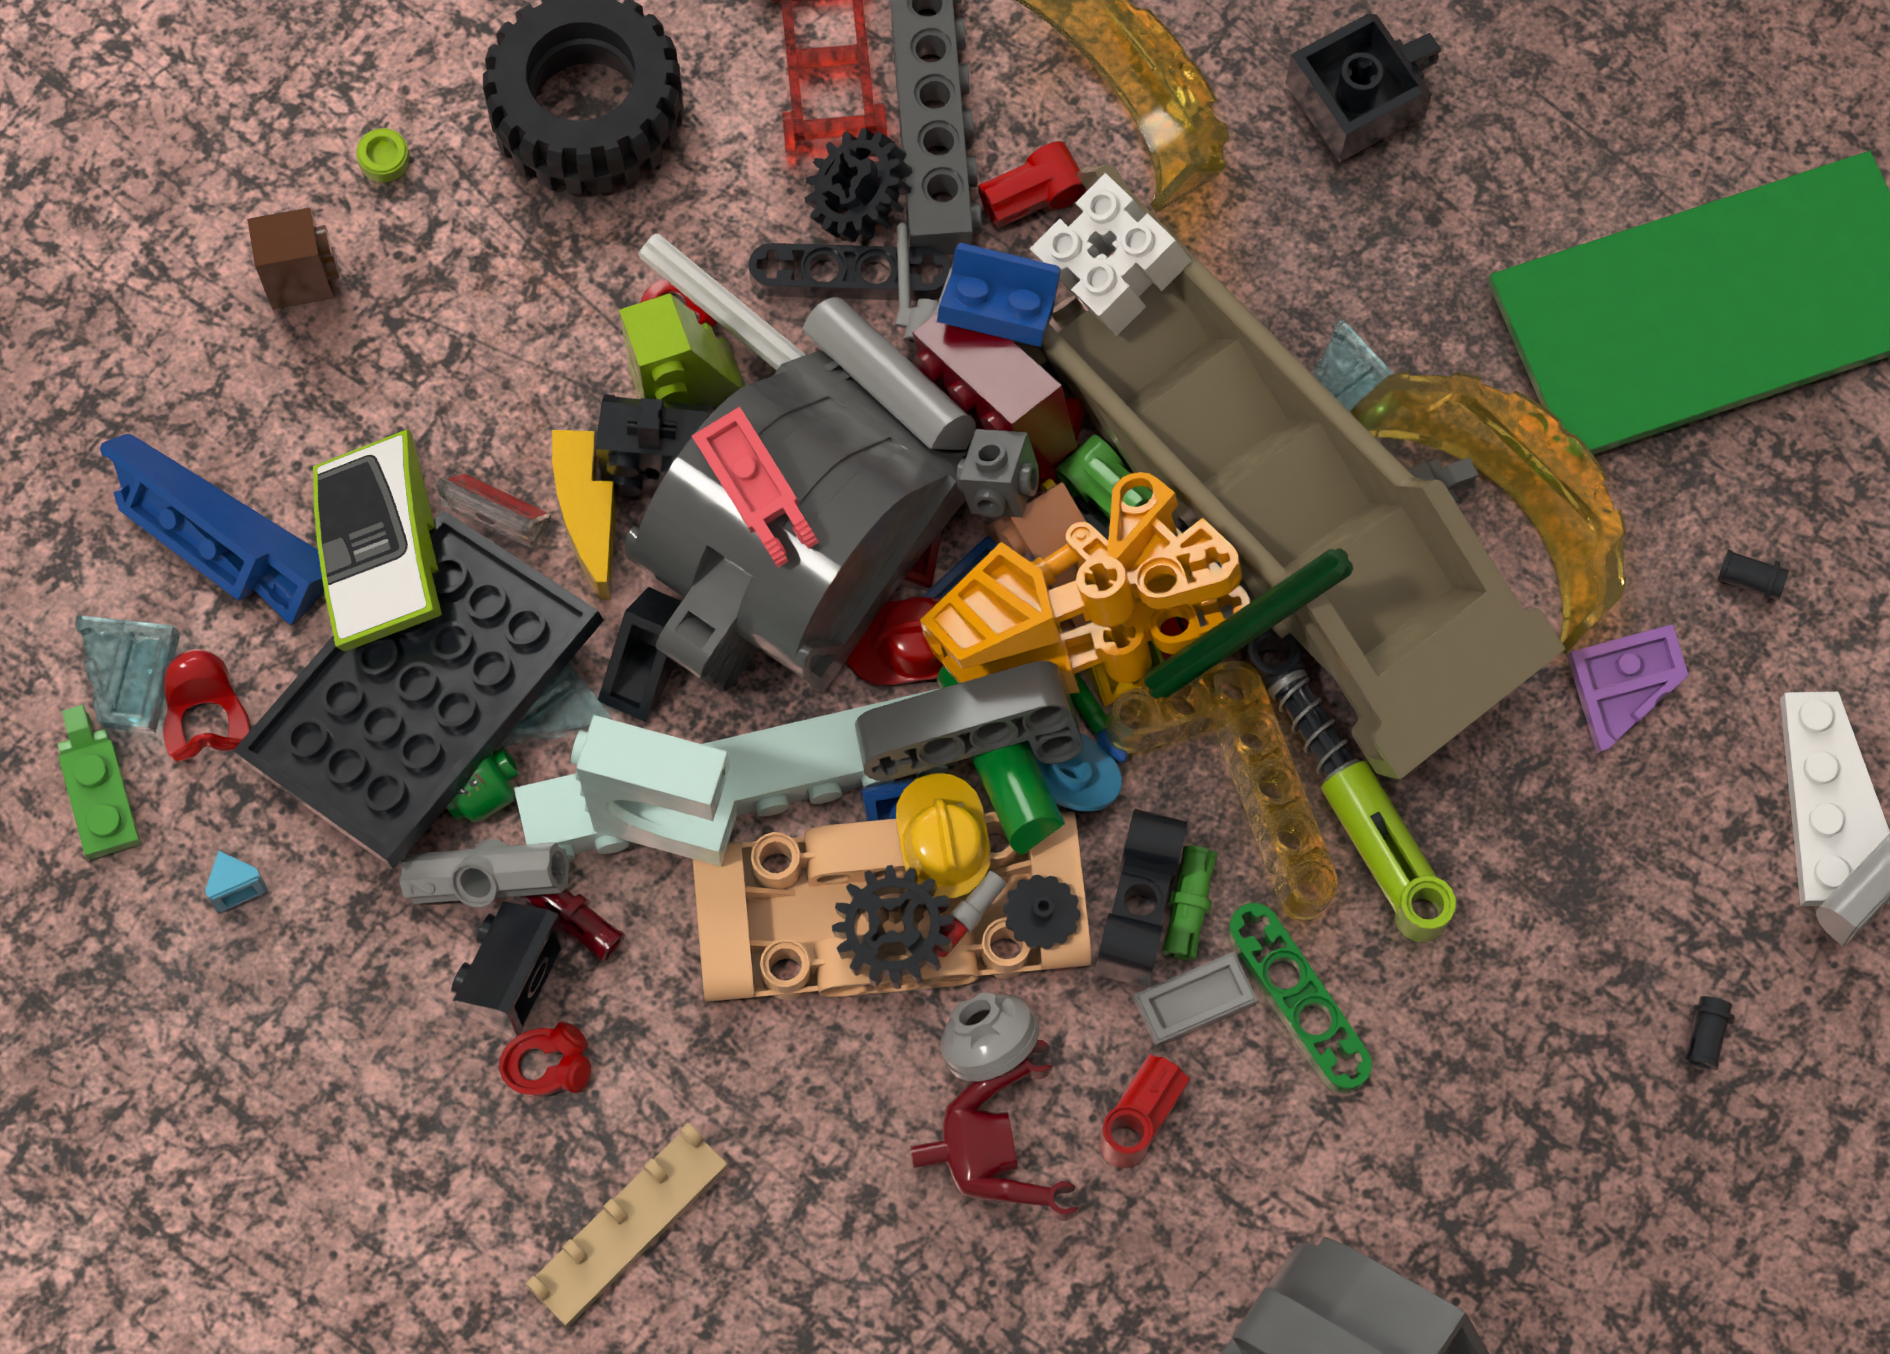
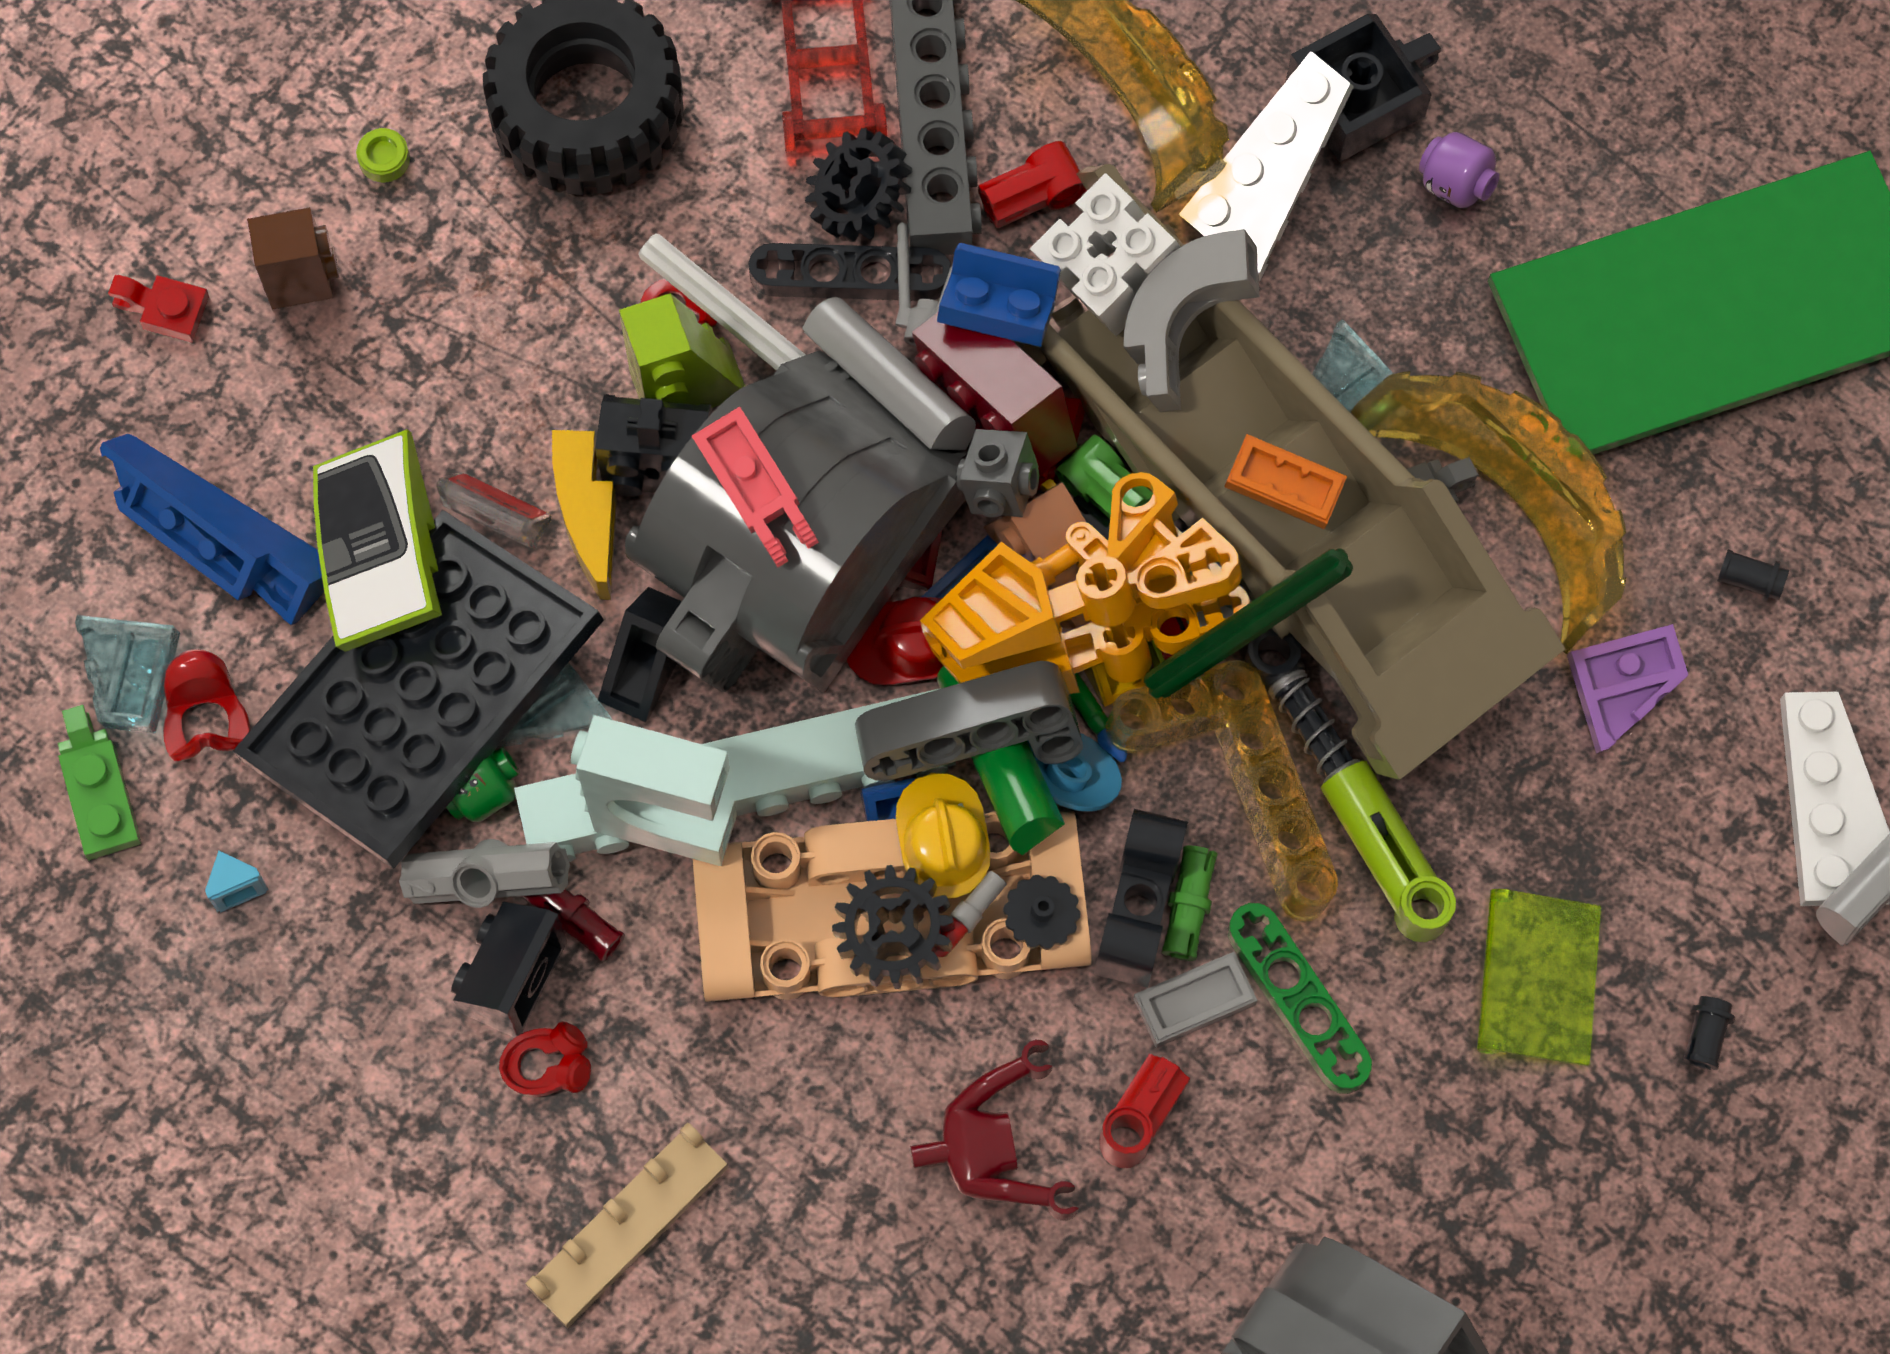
light grey piece [940,992,1040,1082] -> none
none -> red plate [108,275,209,343]
none -> light grey arch [1124,229,1260,412]
none -> white wing [1179,52,1354,281]
none -> orange plate [1224,434,1347,529]
none -> medium lavender head [1419,132,1499,208]
none -> clear neon green piece [1477,889,1601,1066]

